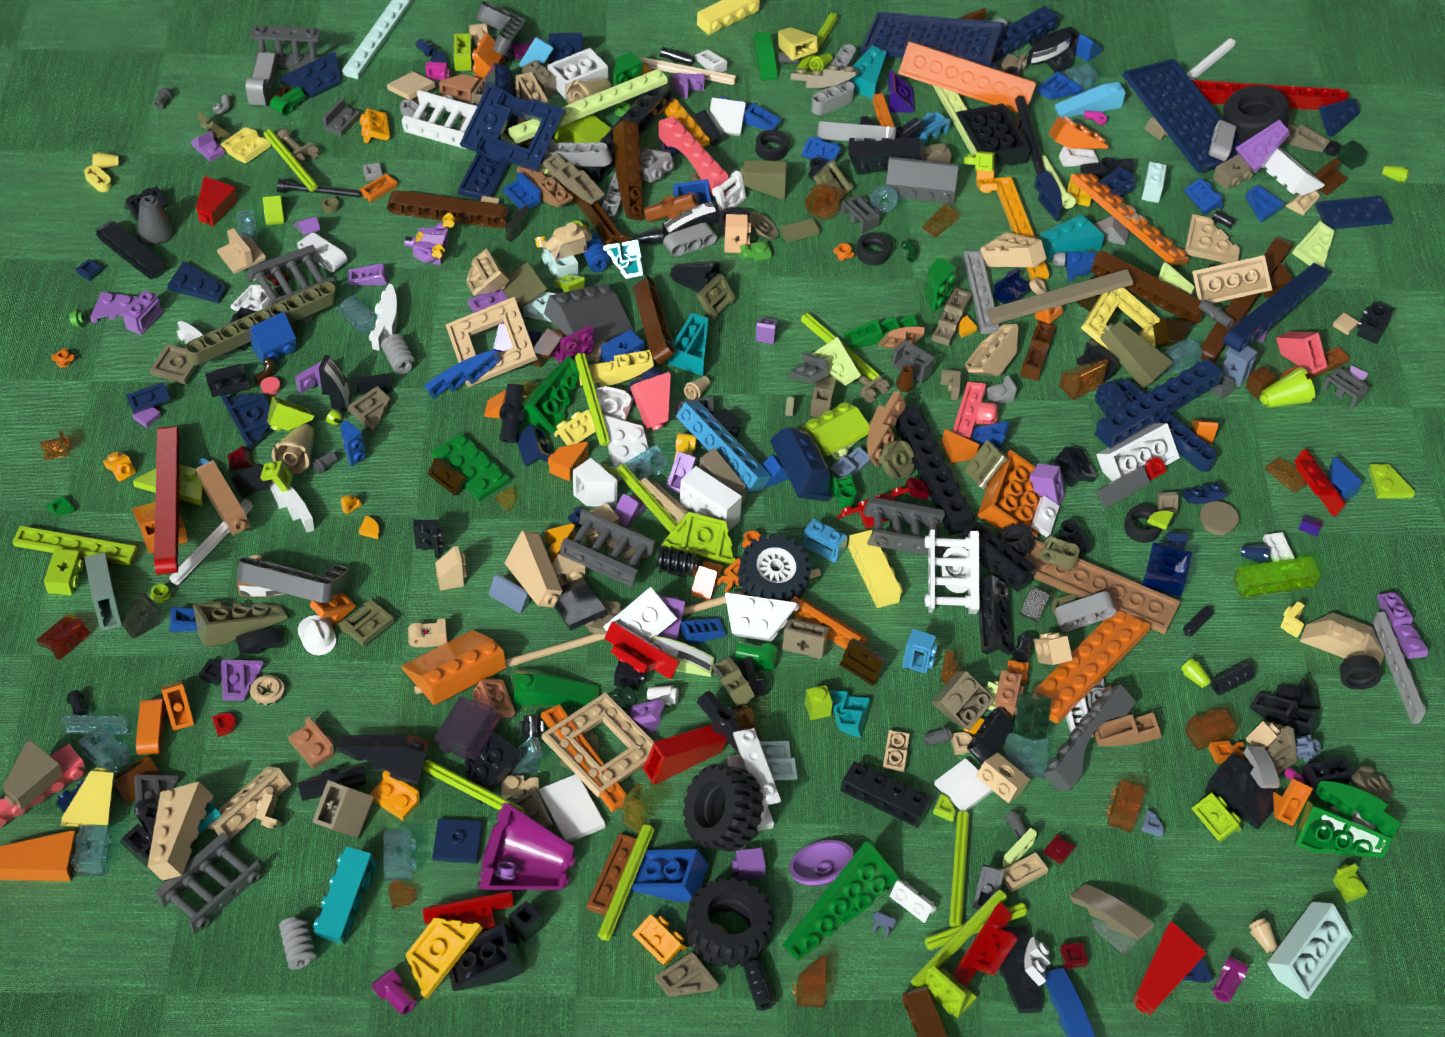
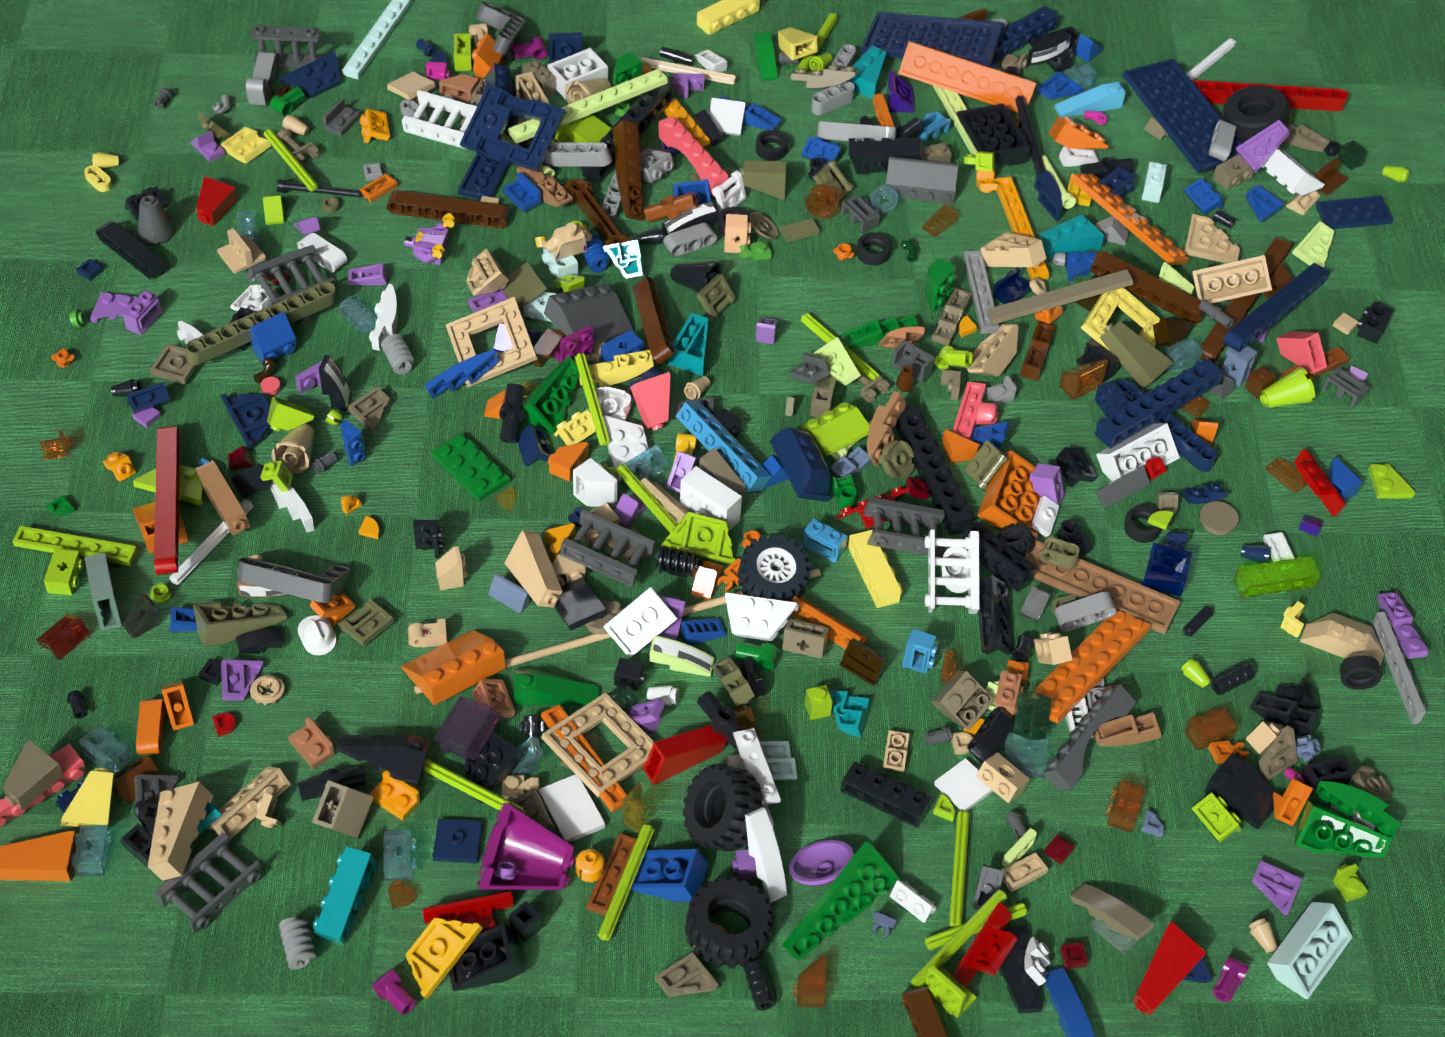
clear light blue tile [61,715,130,735] -> none
dark blue wing [167,261,227,304] -> none
black bracket [205,364,250,397] -> none
black tile [352,373,392,396] -> none
dark brown plate [428,457,466,496] -> none
clear smoke slope [505,205,528,242] -> none
medium azure slope [519,37,553,67] -> none
dark tan slope [543,153,605,205] -> none
red bracket [605,621,680,679] -> none
light orange bracket [633,914,688,966] -> none
light grey slope [1243,746,1280,788] -> none
dark blue wing [1318,98,1360,137] -> none
none -> black cone [111,379,141,397]
none -> tan cone [282,115,309,136]
none -> light orange head [576,849,604,882]
none -> white slope [745,807,787,903]
none -> lime piece [934,345,973,370]
none -> clear orange bracket [1180,397,1210,418]
none -> medium lavender wing [1252,861,1302,916]

